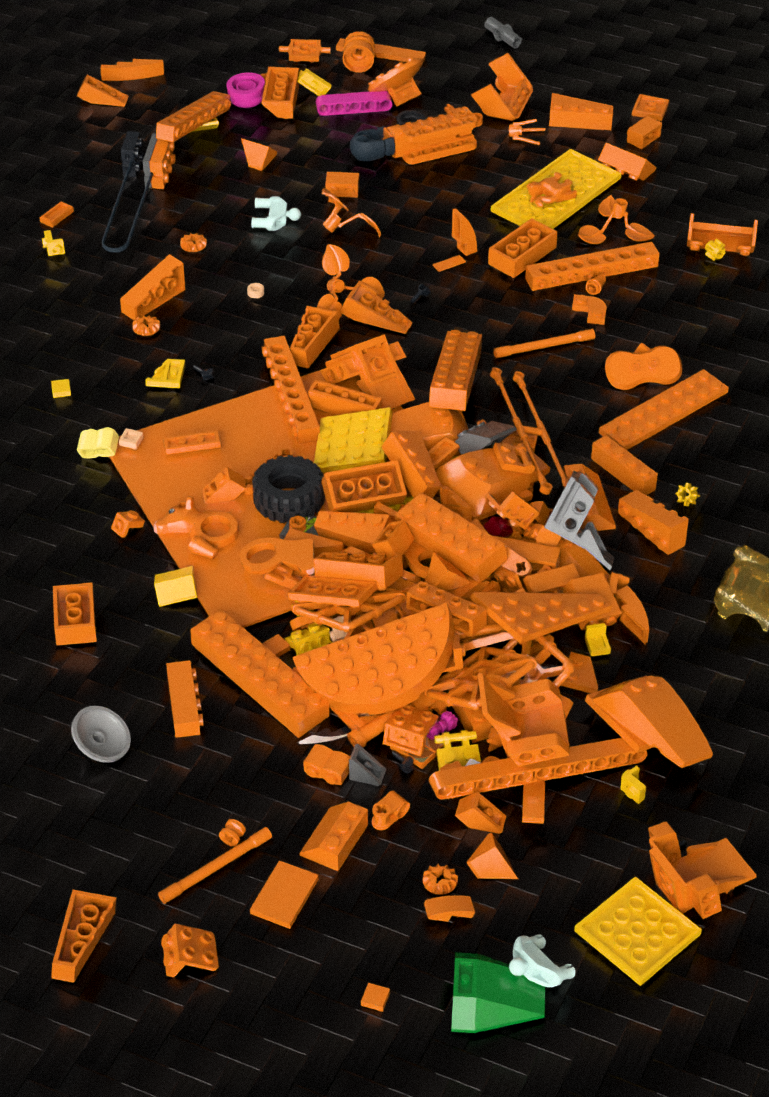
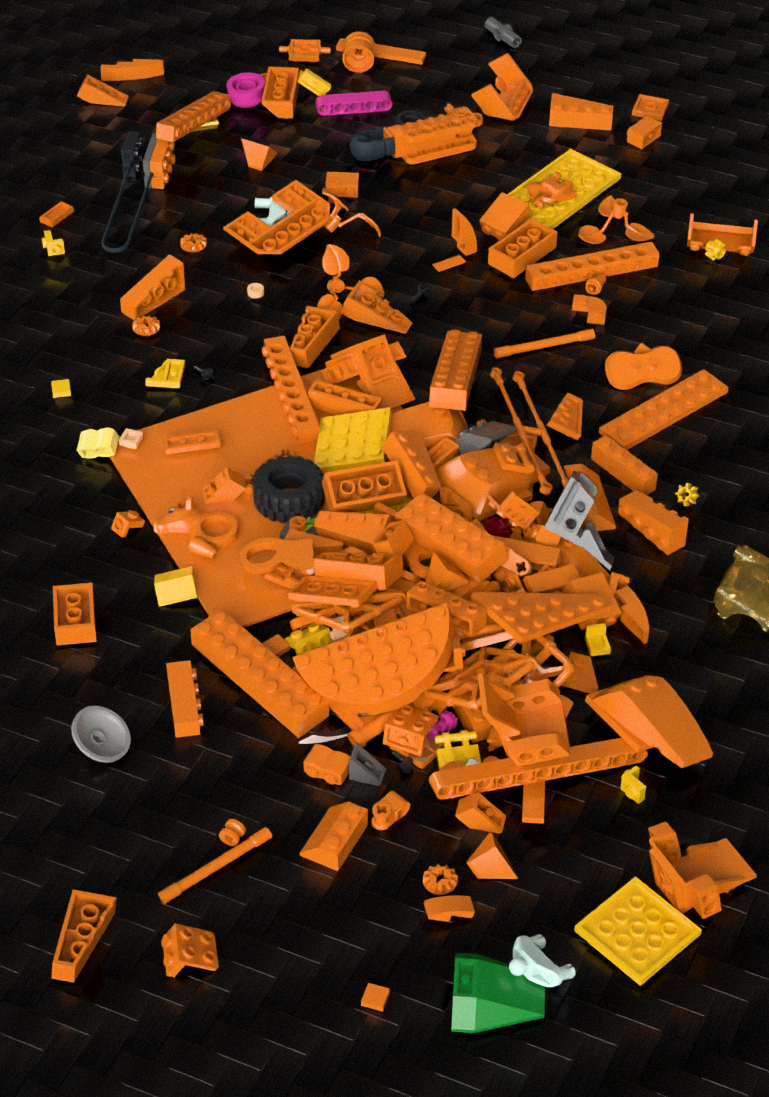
orange tile [250,861,319,929] -> none
orange bracket [368,57,423,107] -> none
orange plant [509,119,546,145] -> none
orange slope [598,143,657,181] -> none
none -> orange slope [223,180,330,254]
none -> orange brick [479,192,531,240]
none -> orange wing [546,393,583,440]

